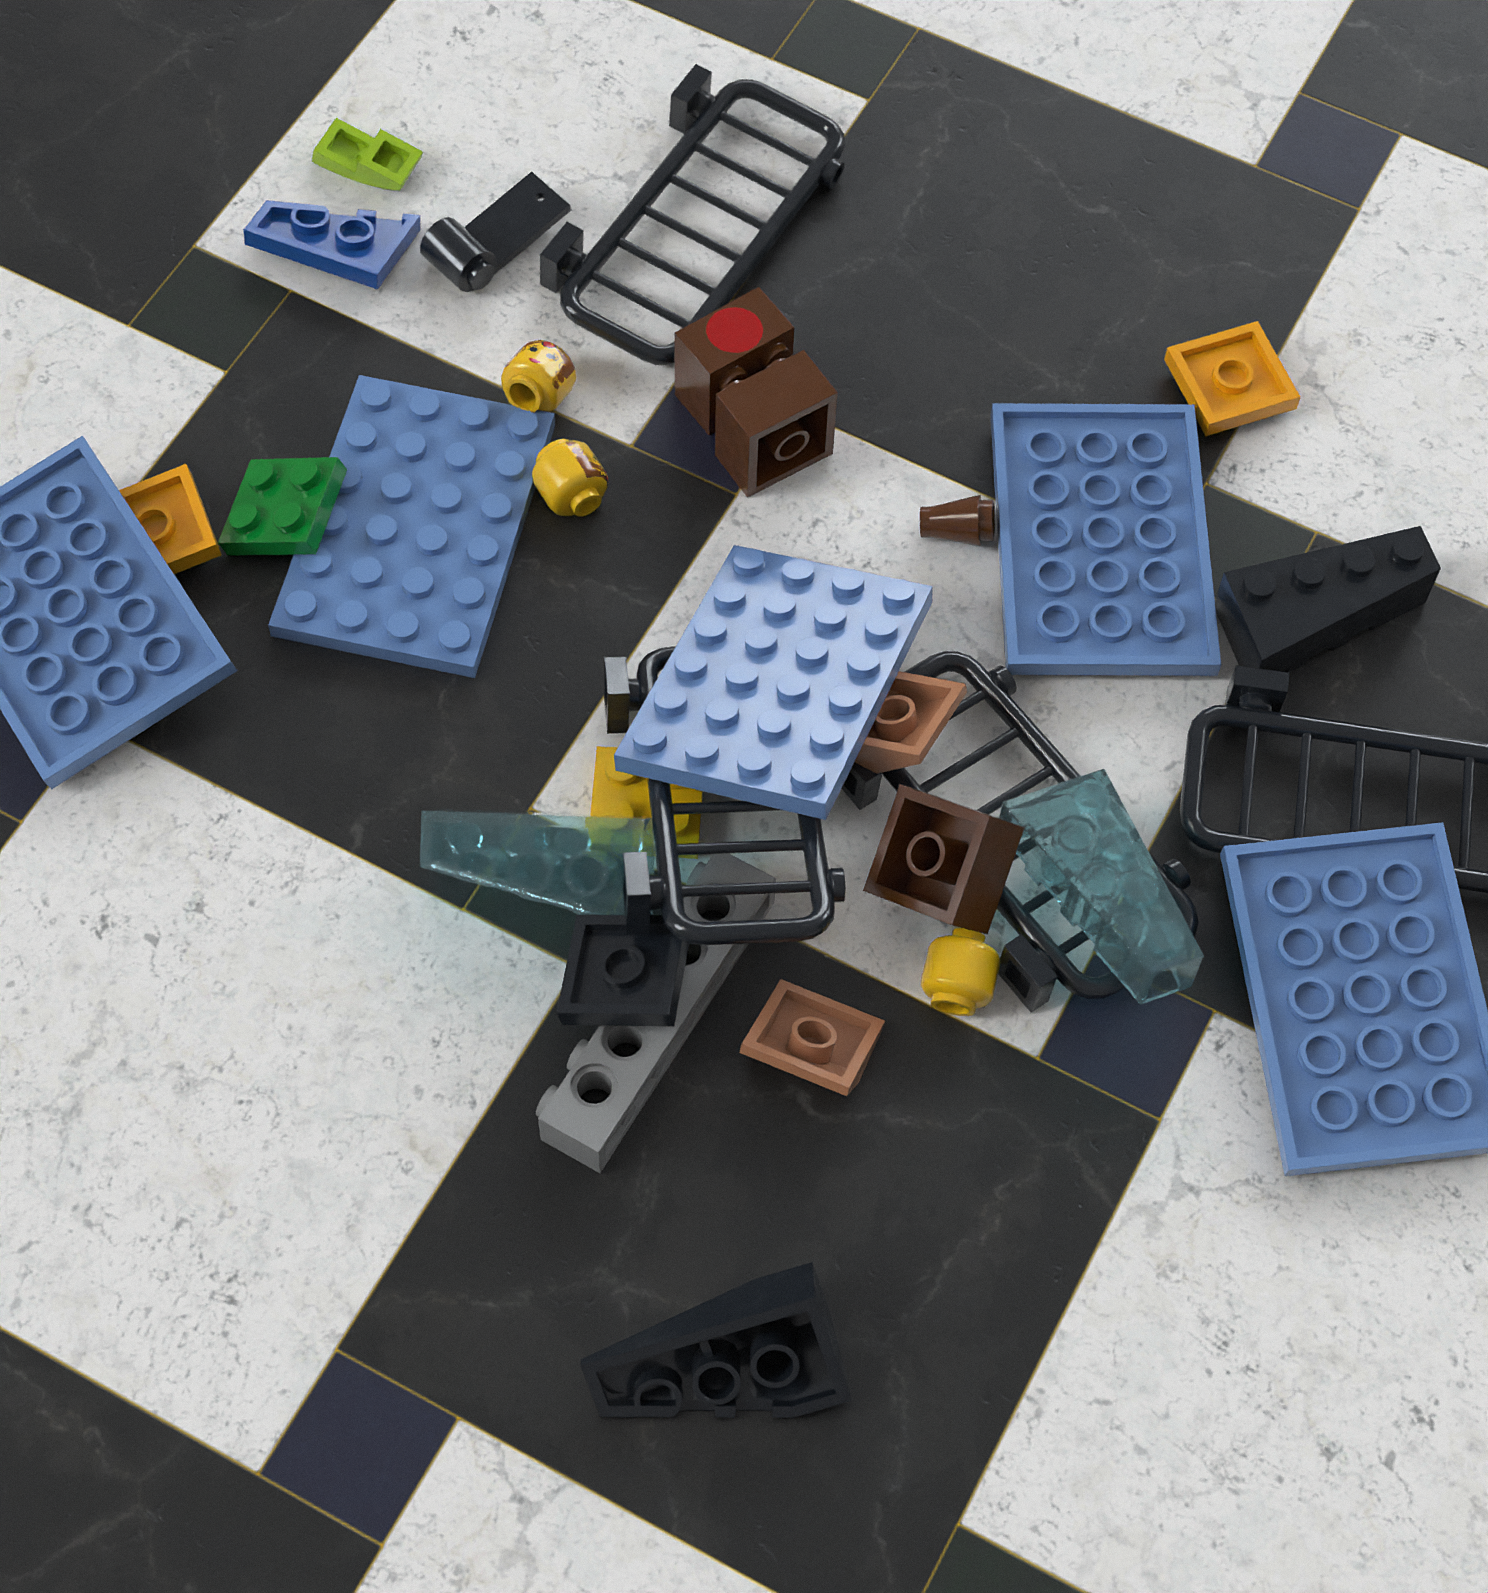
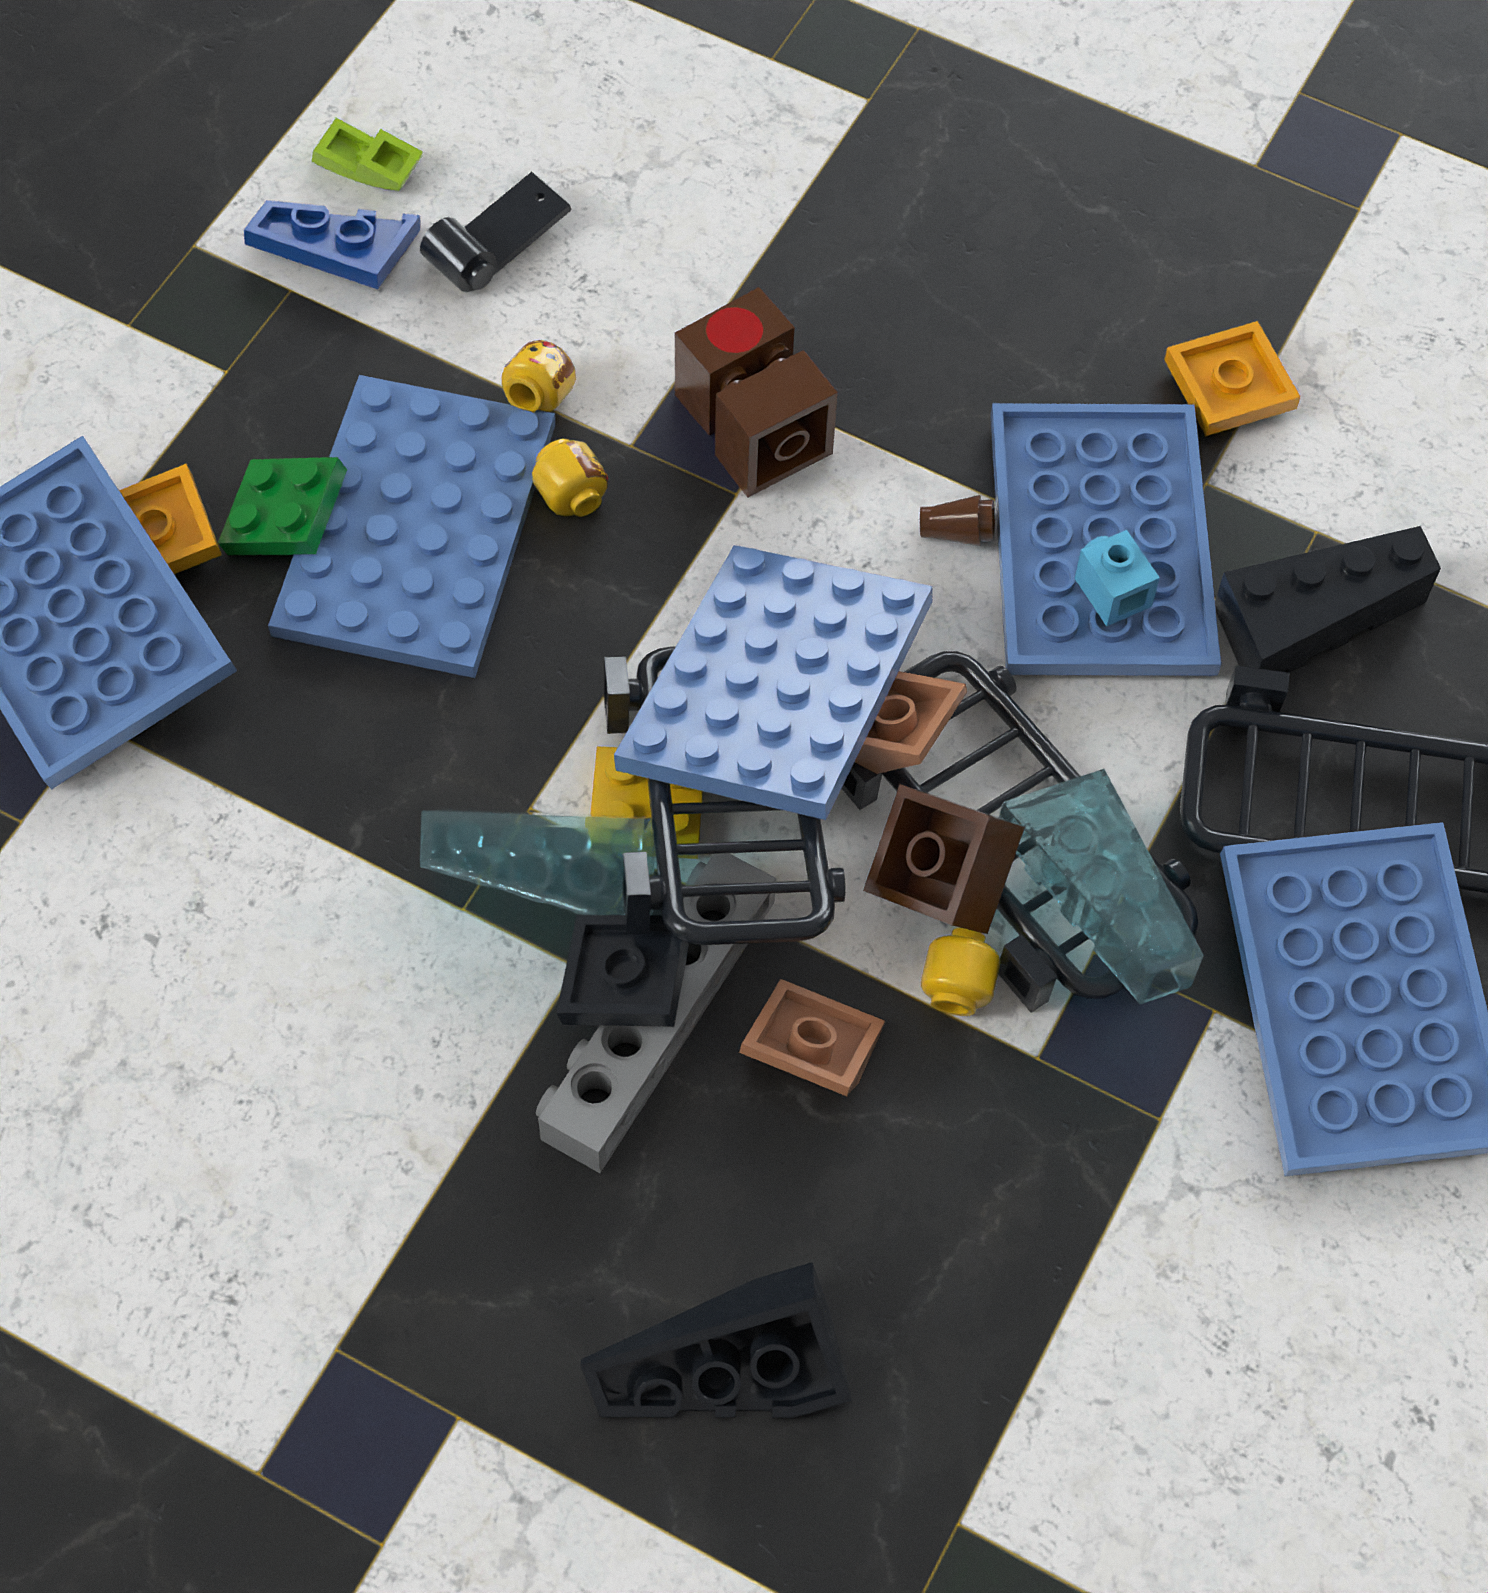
black bar [540,64,845,365] -> none
none -> medium azure brick [1074,530,1160,627]

